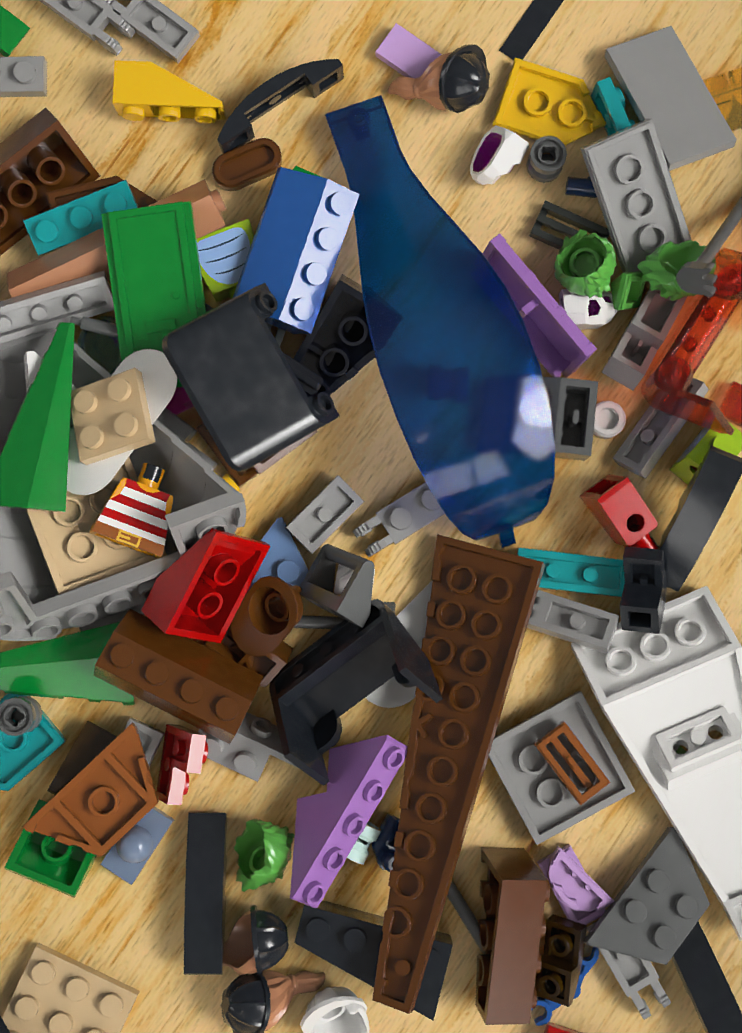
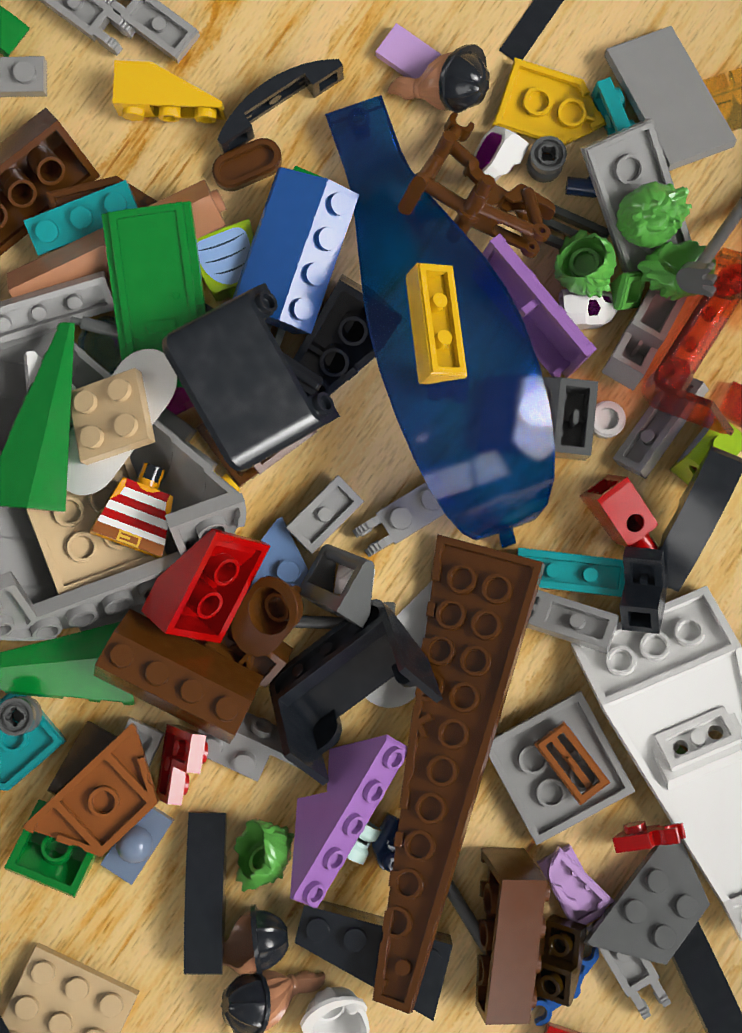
none -> reddish brown piece [398,112,555,258]
none -> yellow slope [406,263,467,384]
none -> red plate [612,821,686,853]
none -> bright green hair [616,181,692,248]

